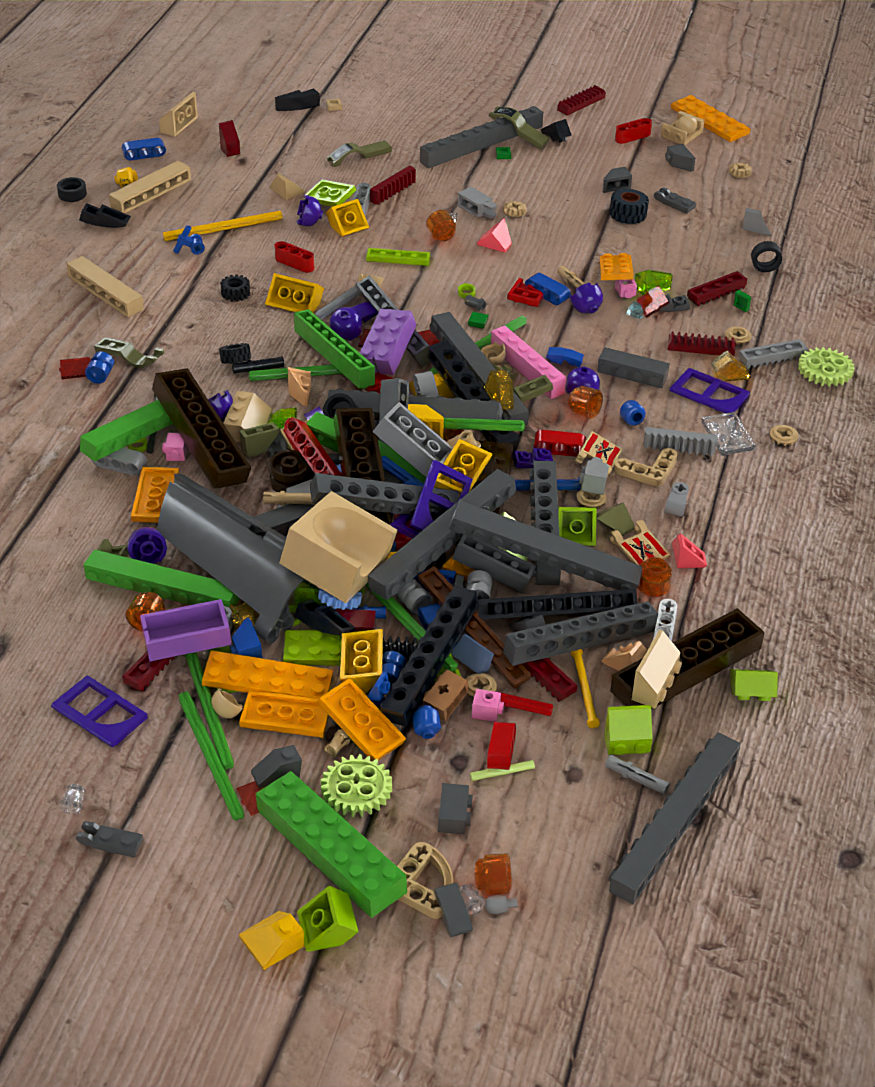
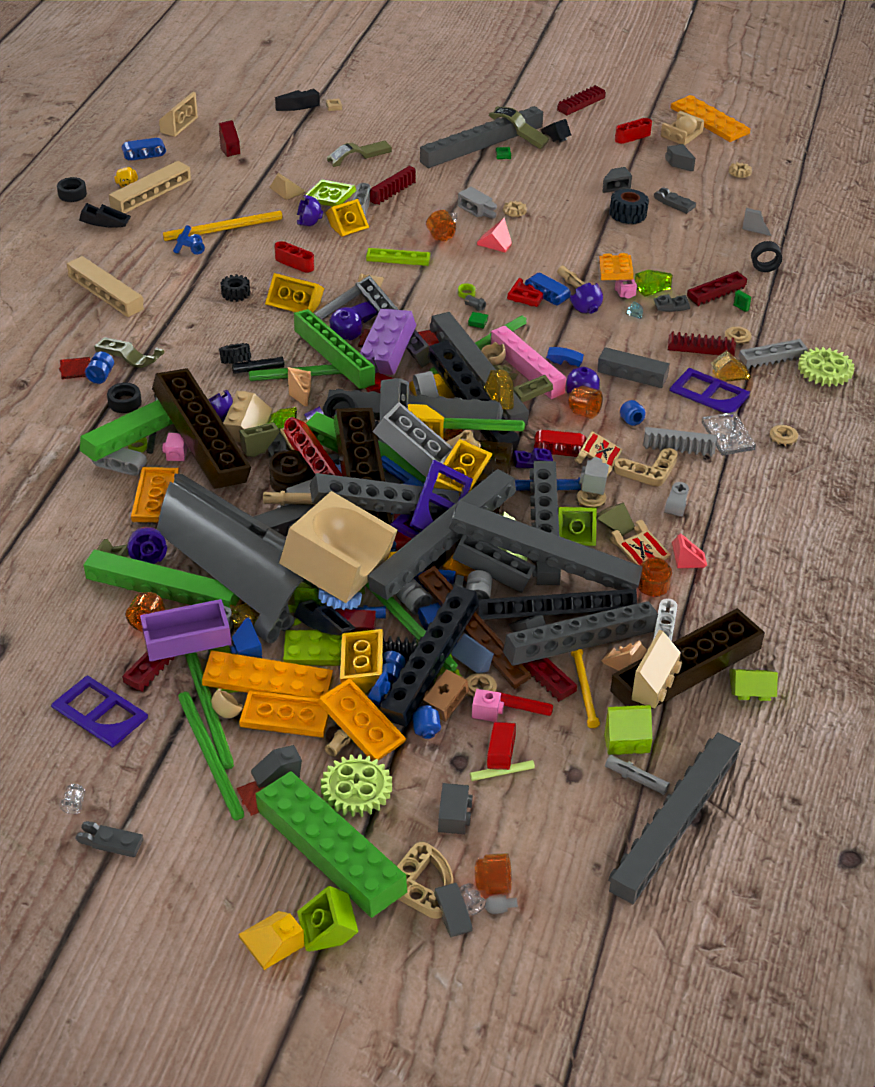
clear red piece [637,285,669,318] -> none
none -> black tyre [107,382,142,413]

